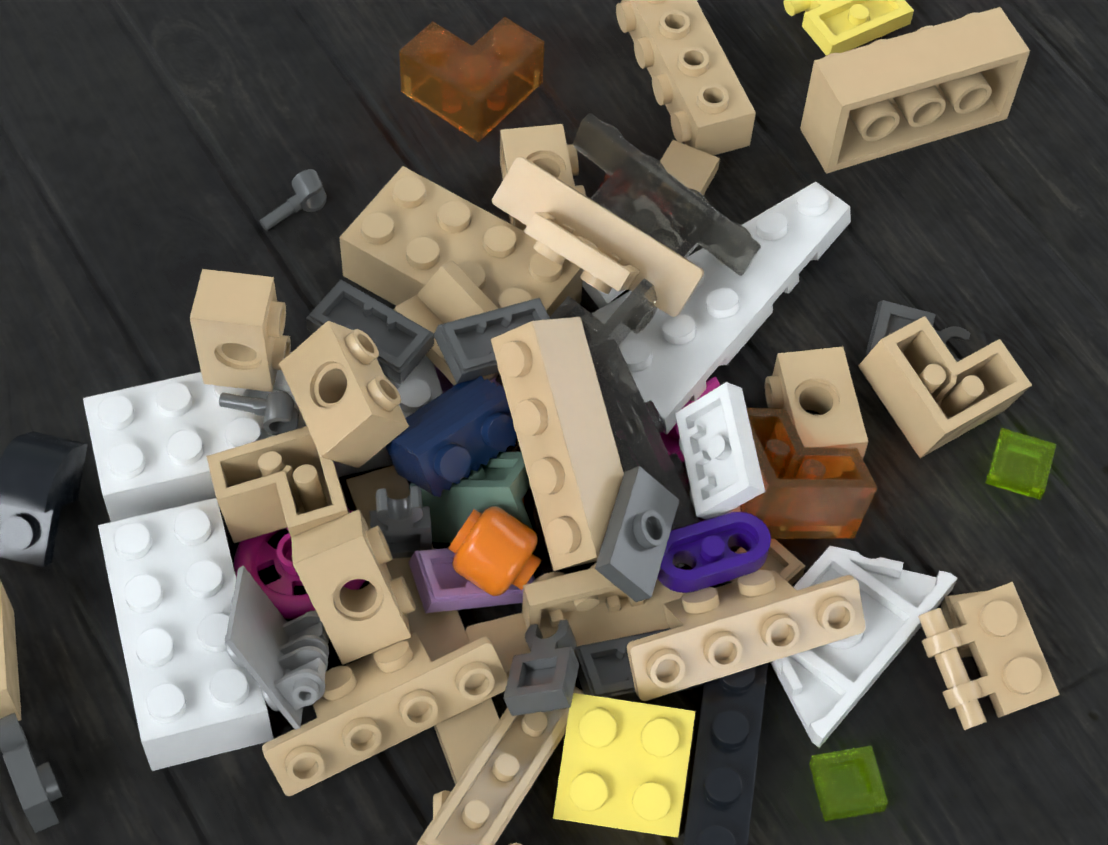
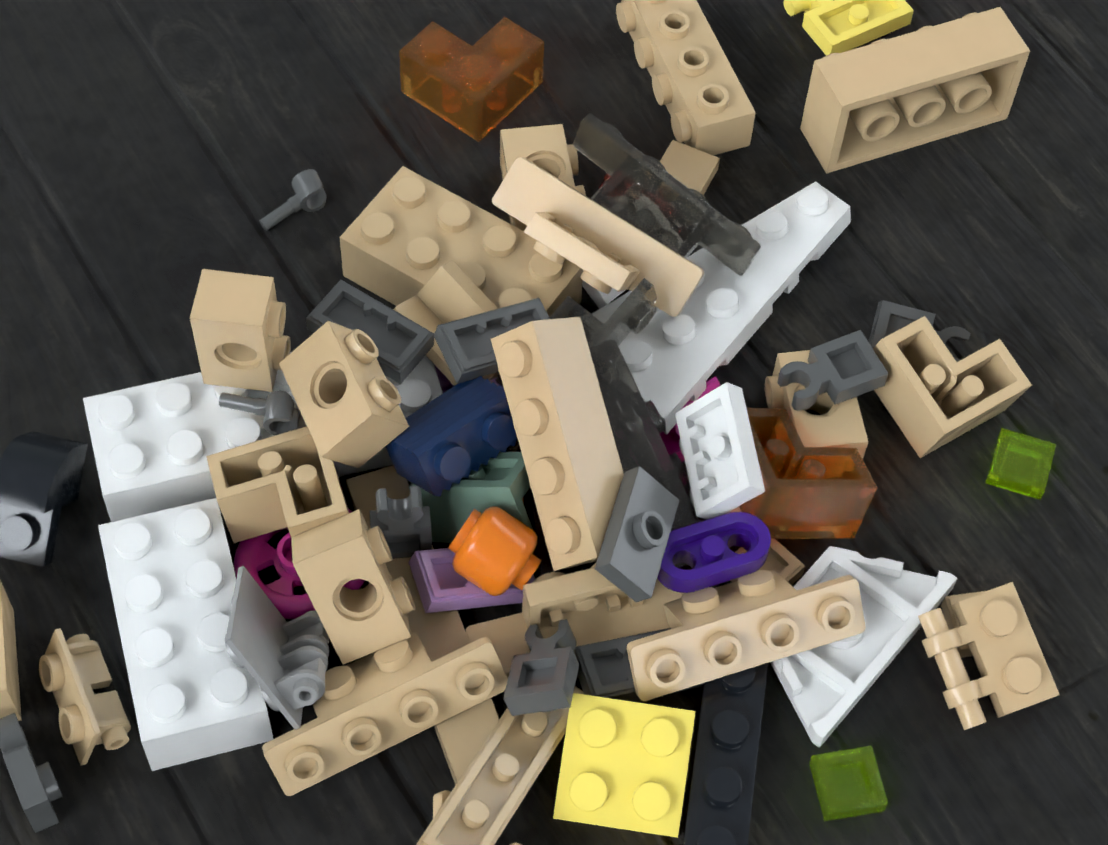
none -> tan hinge [39,628,131,765]
none -> dark grey plate [777,330,889,411]

